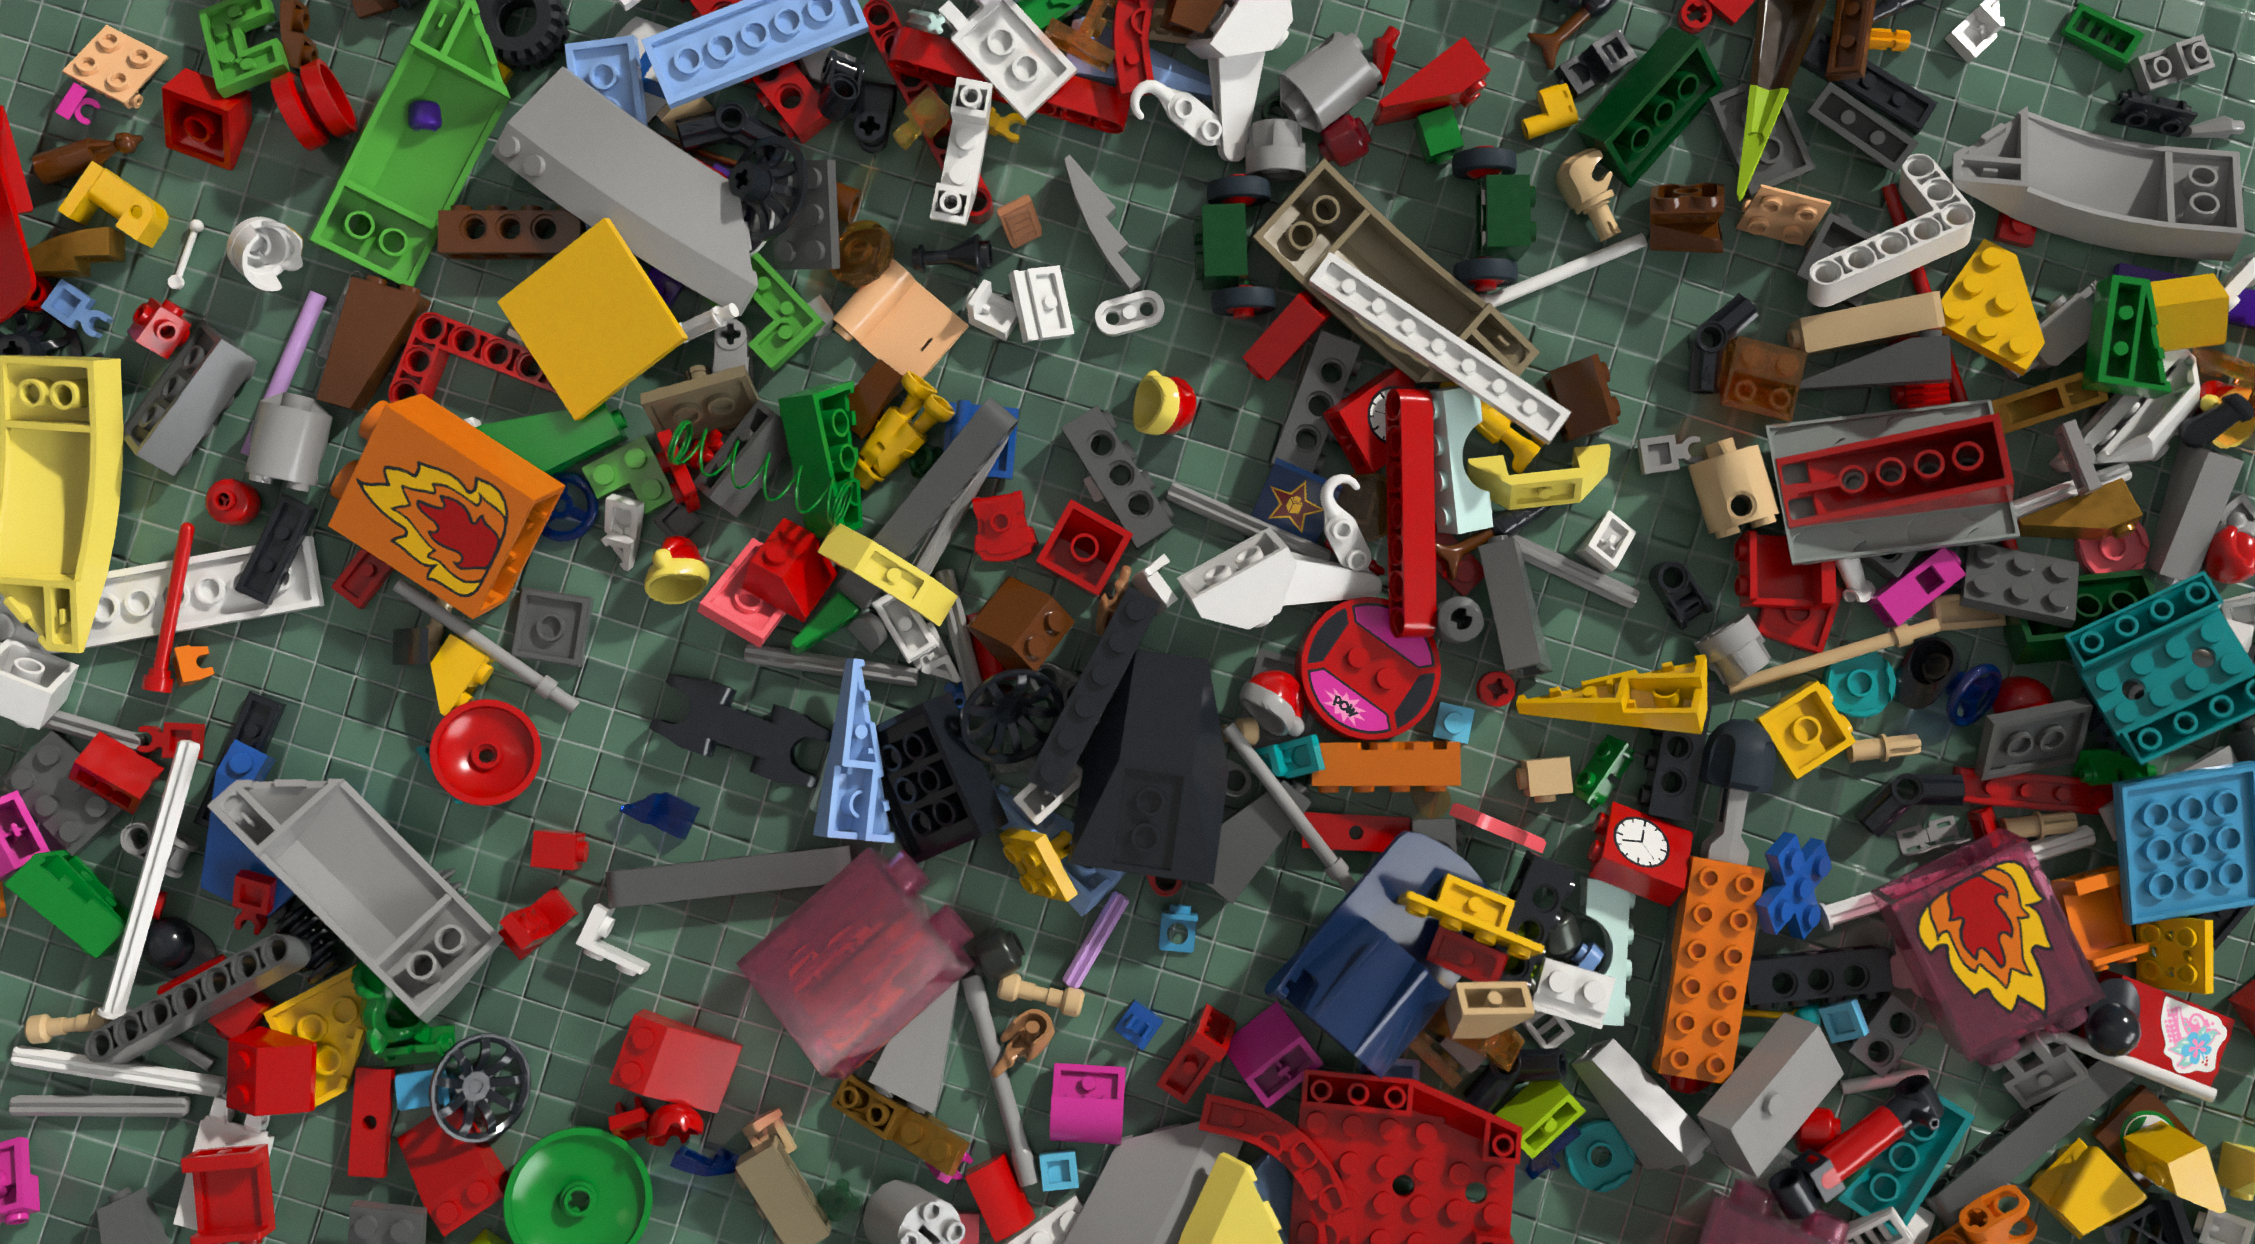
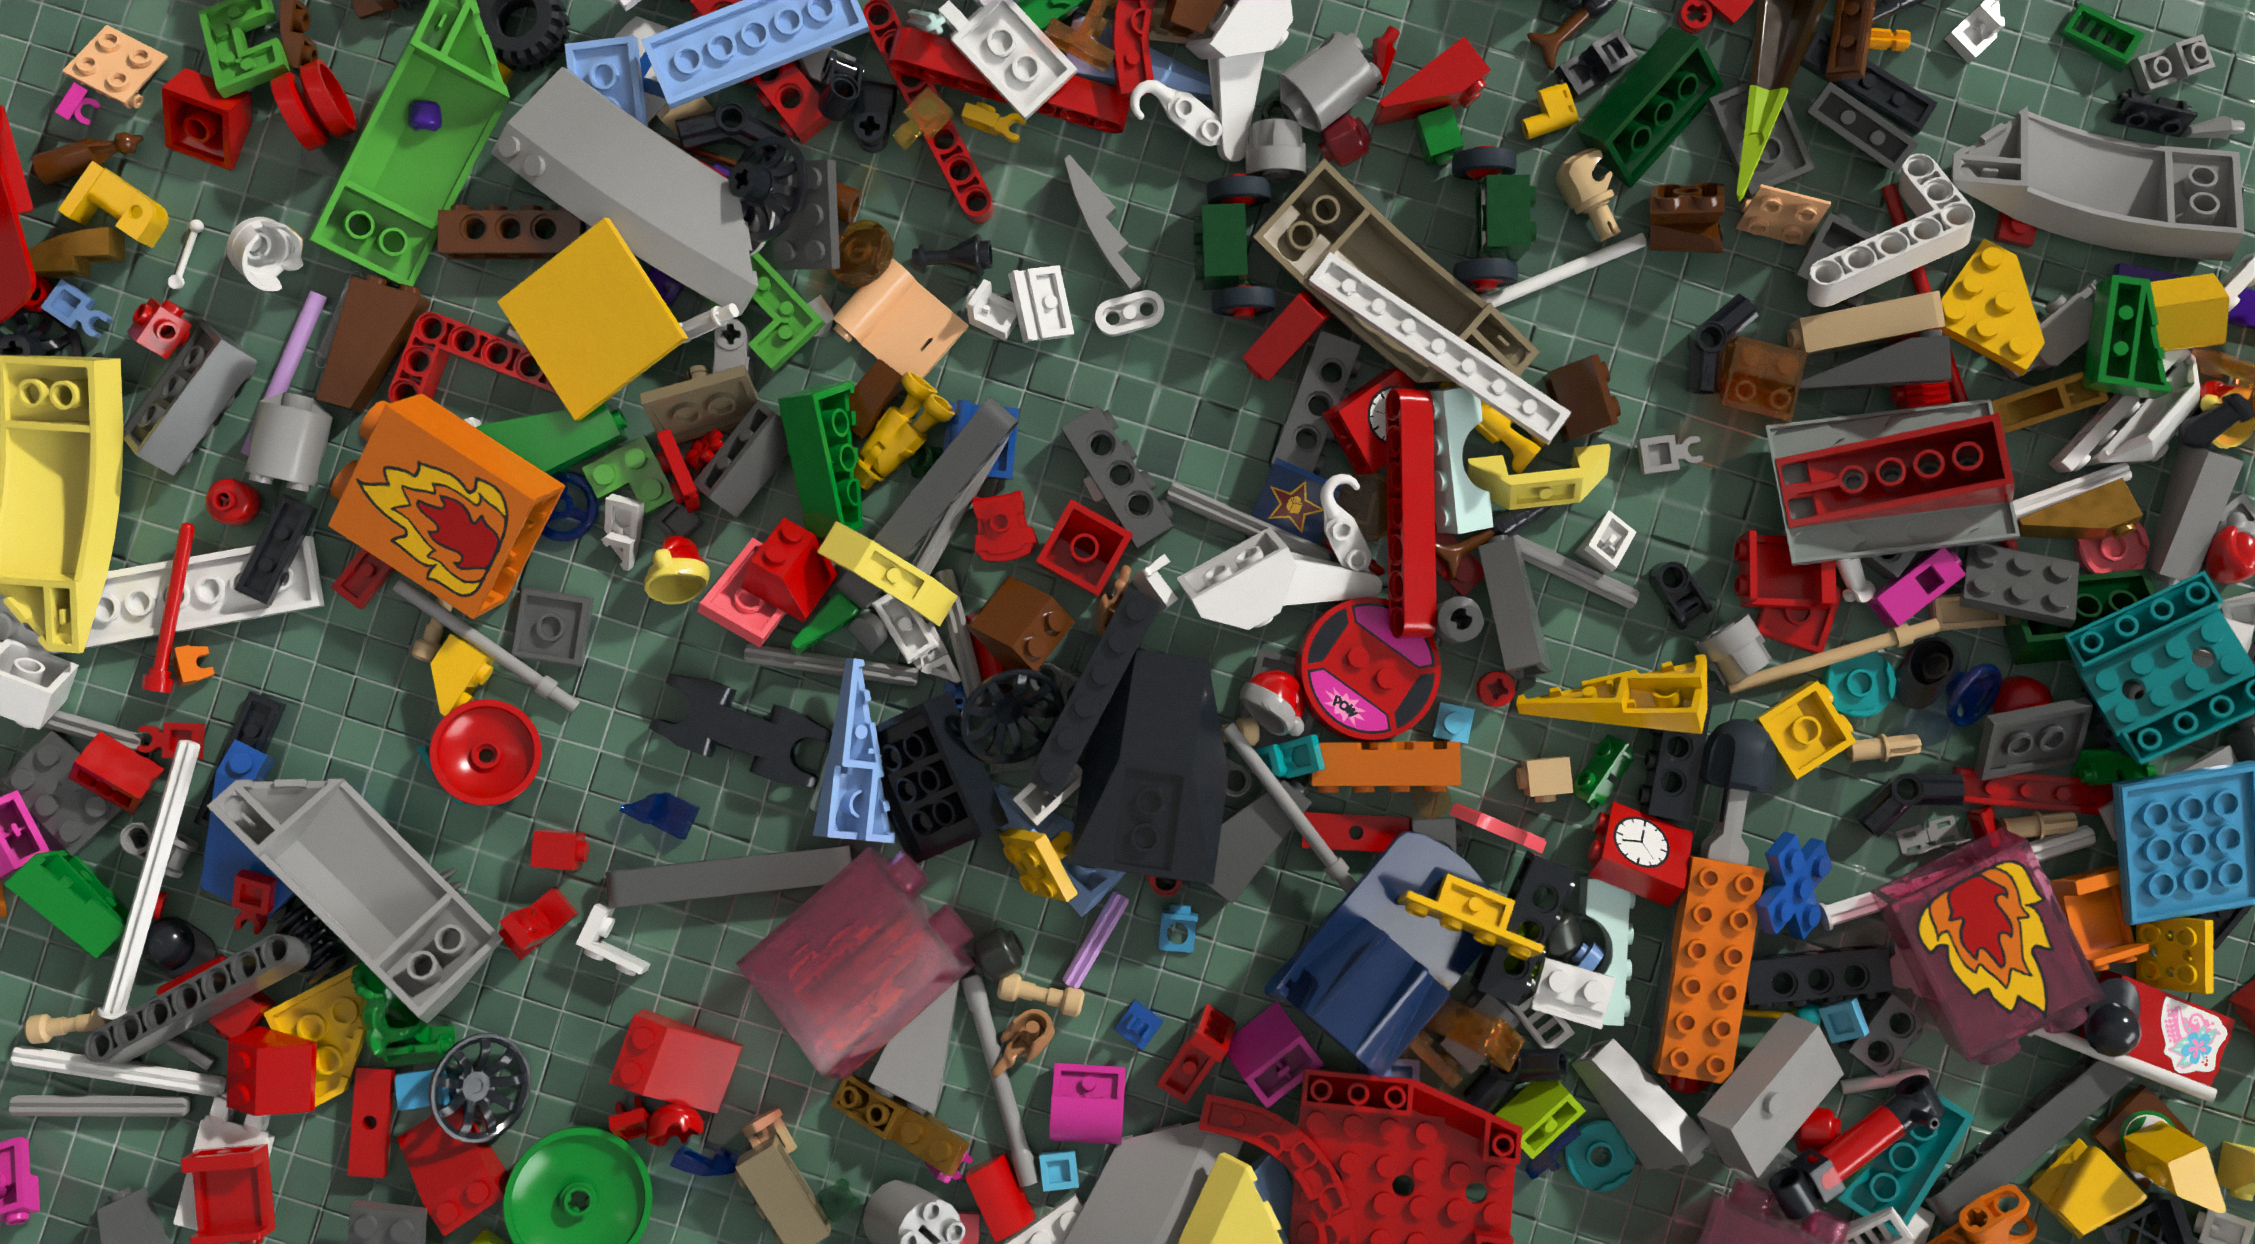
black slope [392,628,428,665] -> none
green piece [667,419,853,527] -> none
white slope [930,77,993,226] -> none
nougat slope [997,194,1042,249] -> none
light yellow piece [1133,370,1197,435] -> none
red plate [1426,926,1510,982] -> none
tan slope [1445,981,1535,1039] -> none
tan cylinder [1688,437,1780,539] -> none
light grey plate [1986,1026,2089,1110] -> none
light grey plate [2054,419,2102,497] -> none

